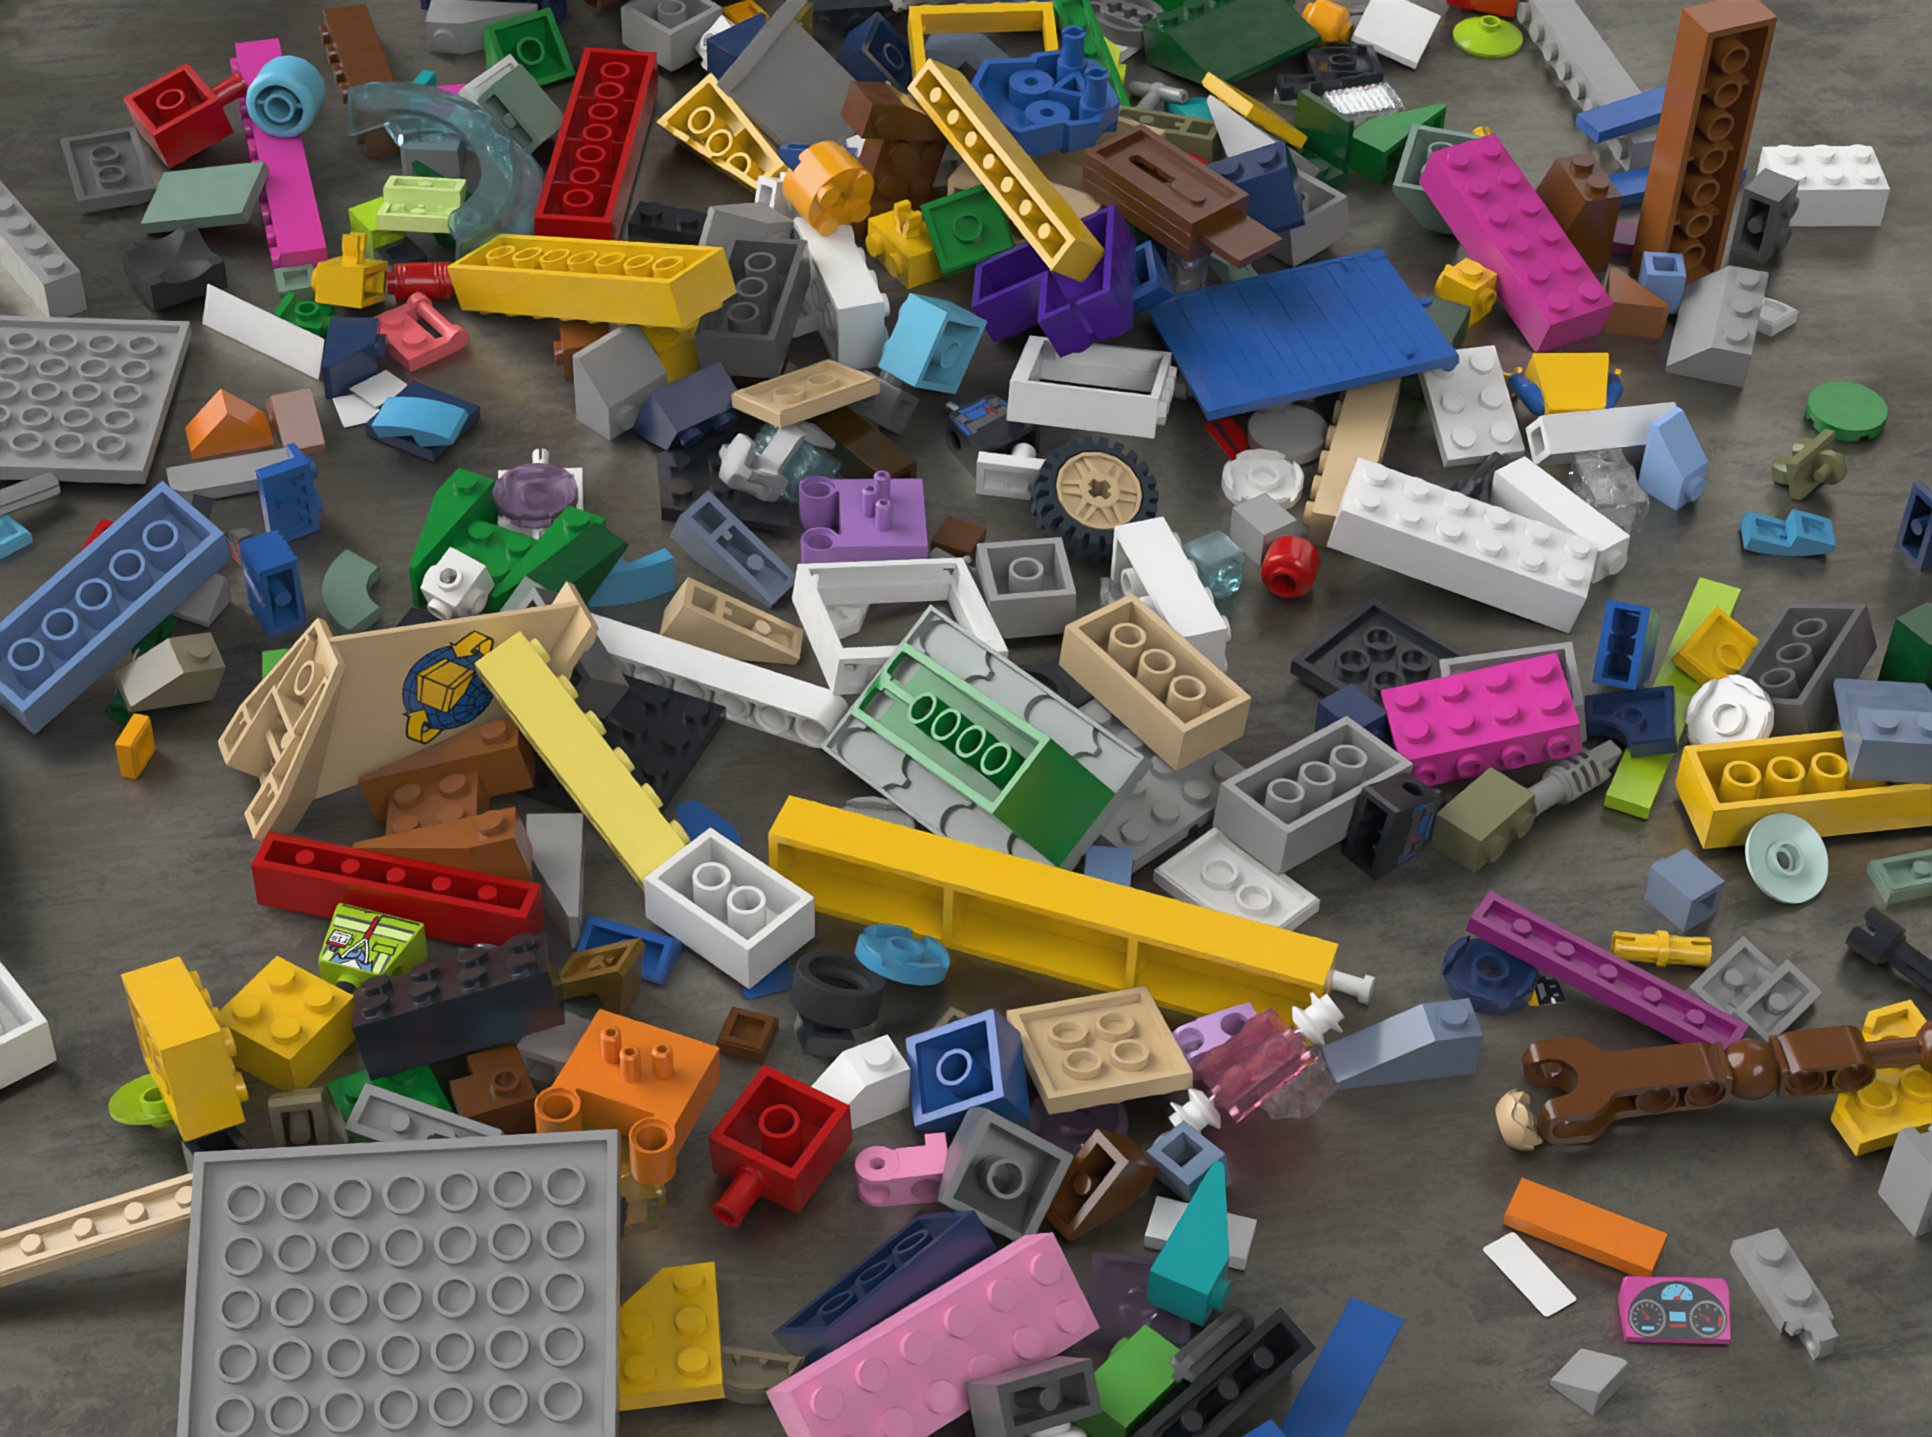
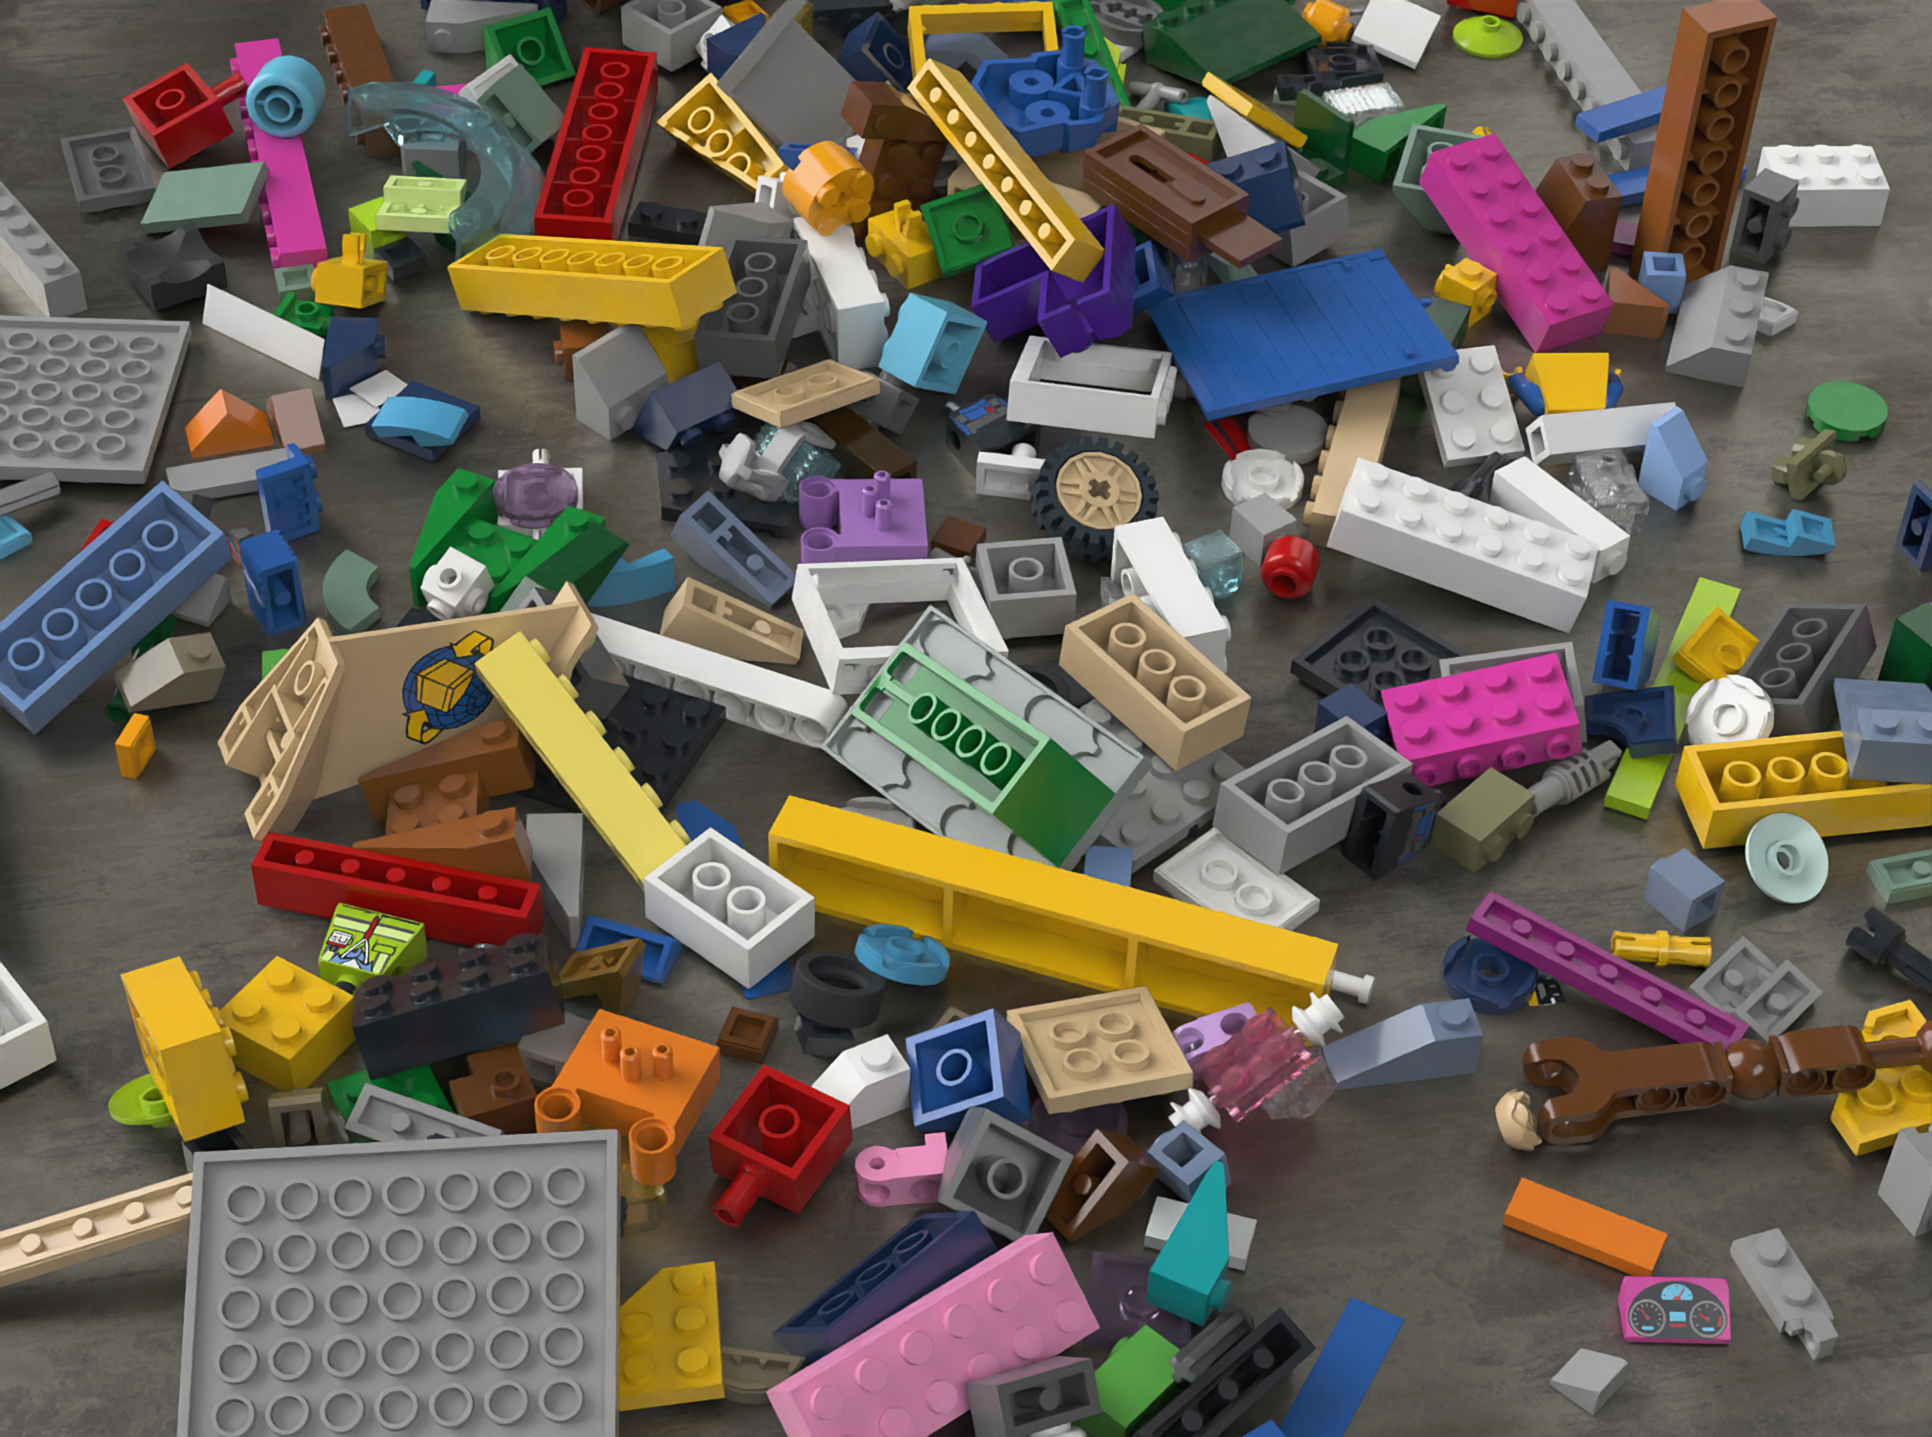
coral plate [374,292,469,372] -> none
red head [386,261,457,302] -> none
white sticker [1483,1232,1576,1317] -> none

